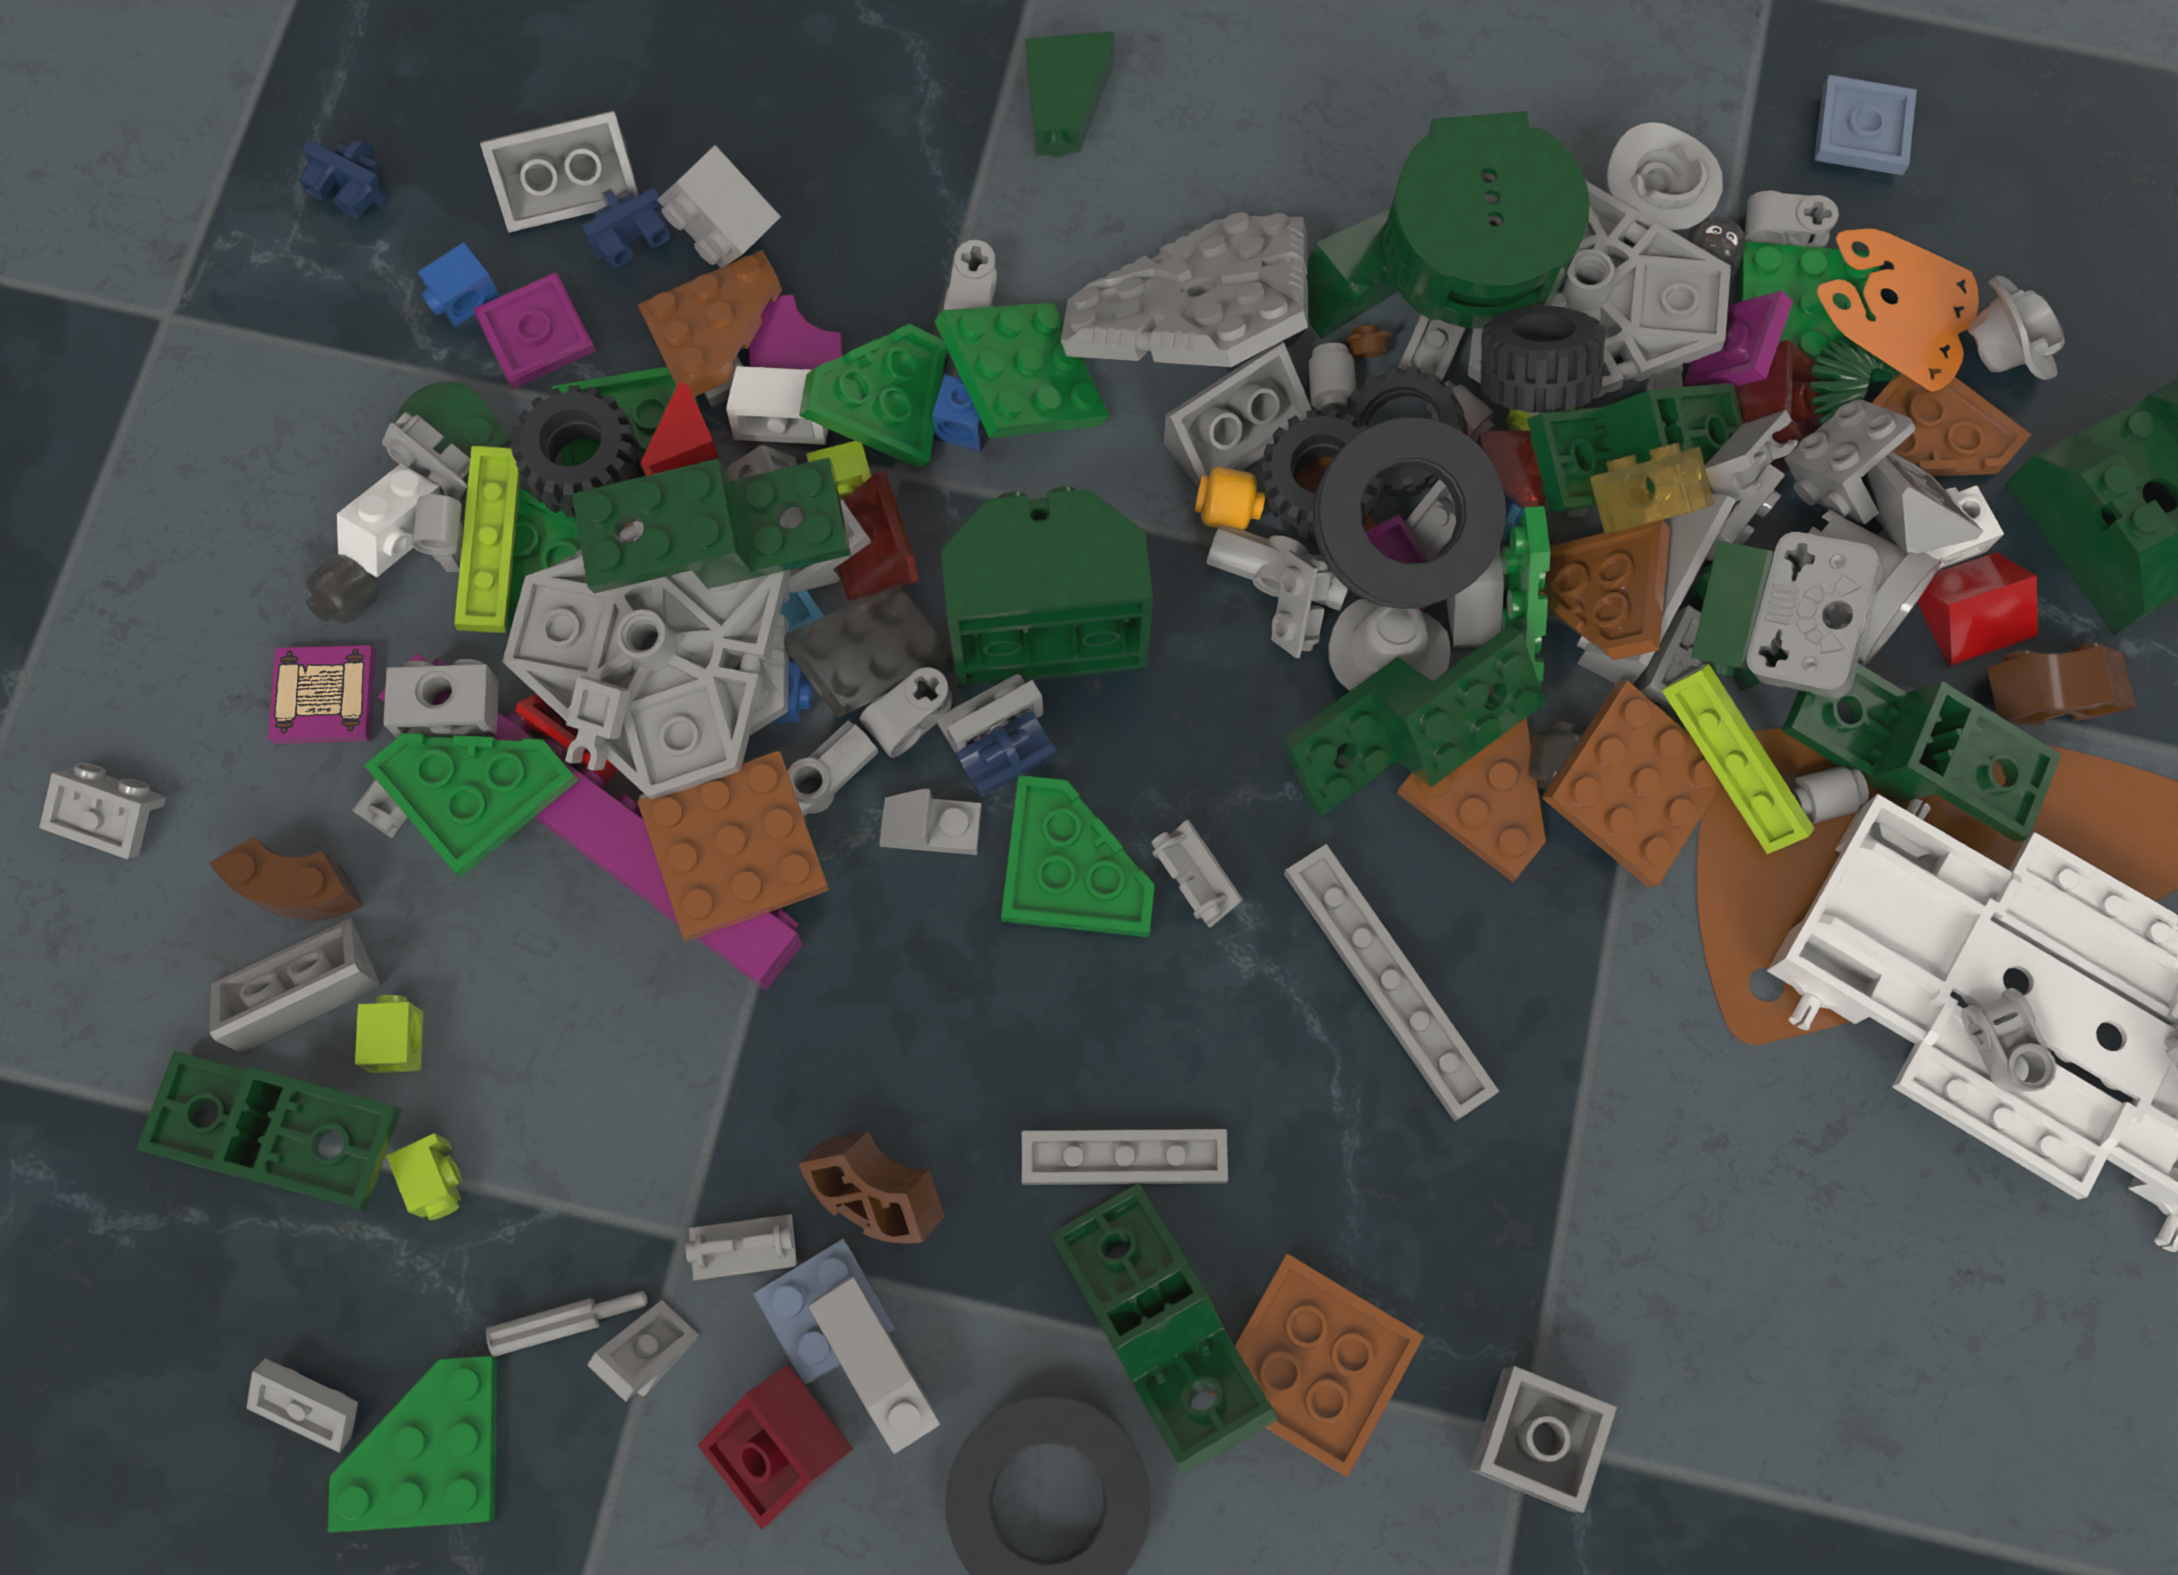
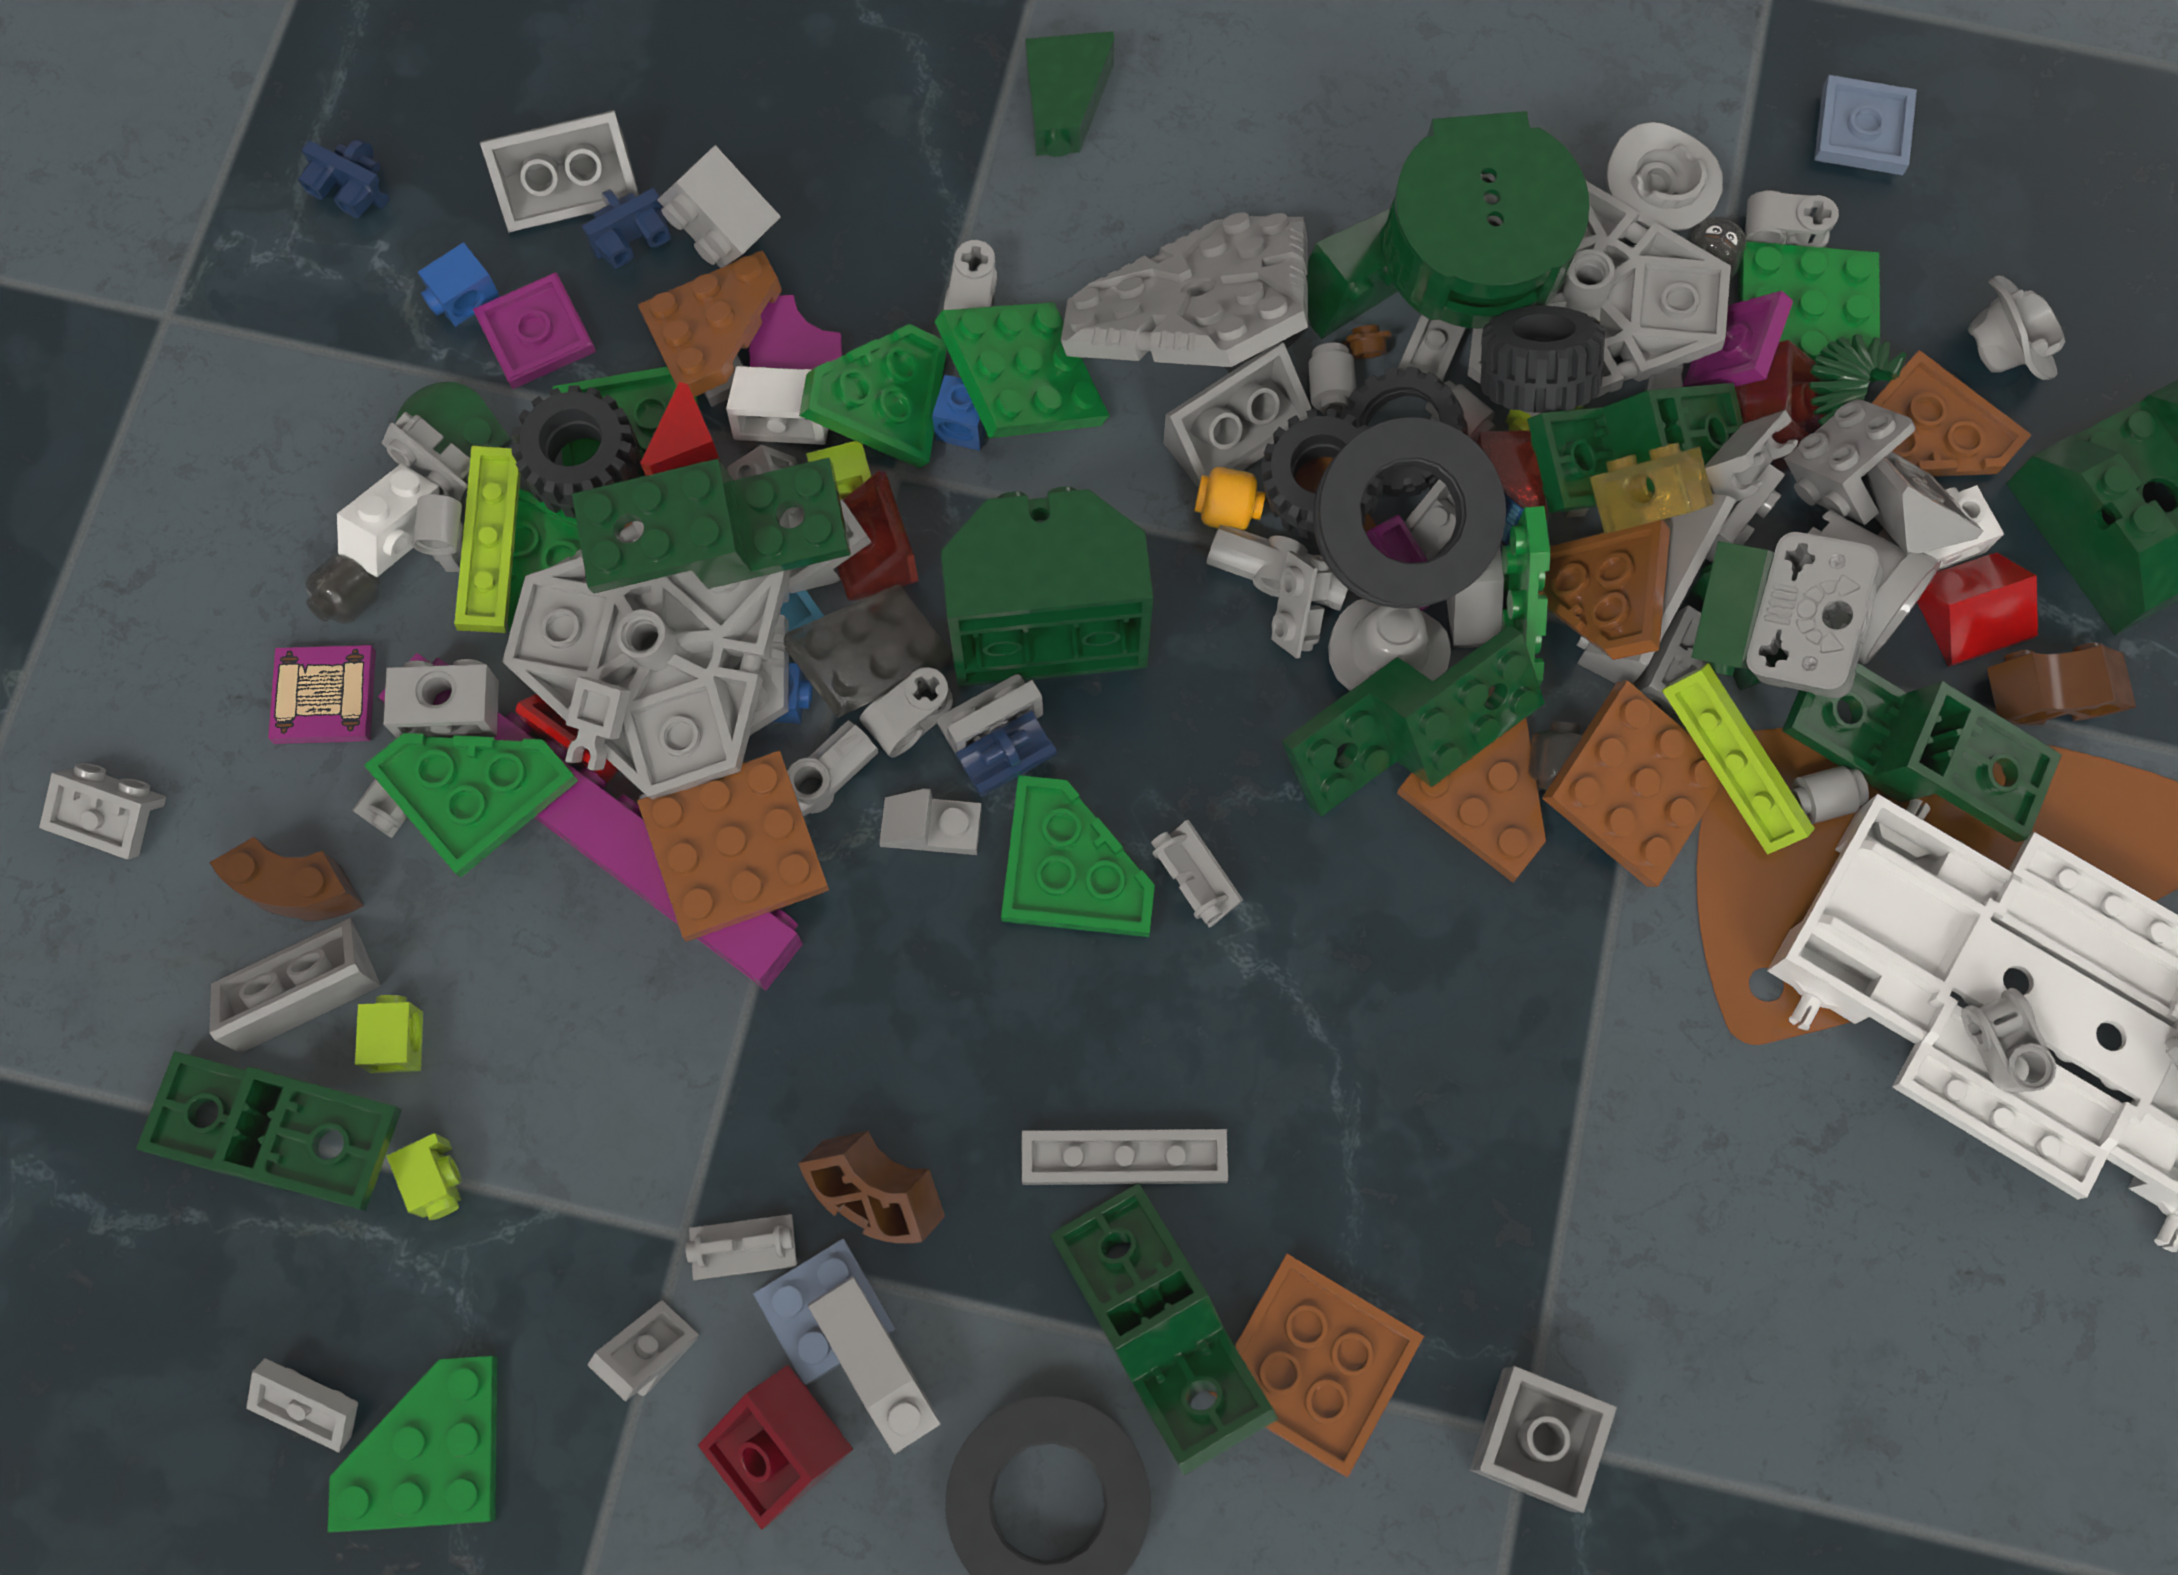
light grey axle [486,1291,648,1358] -> none
light grey plate [1284,844,1500,1122] -> none
orange piece [1817,229,1979,392] -> none

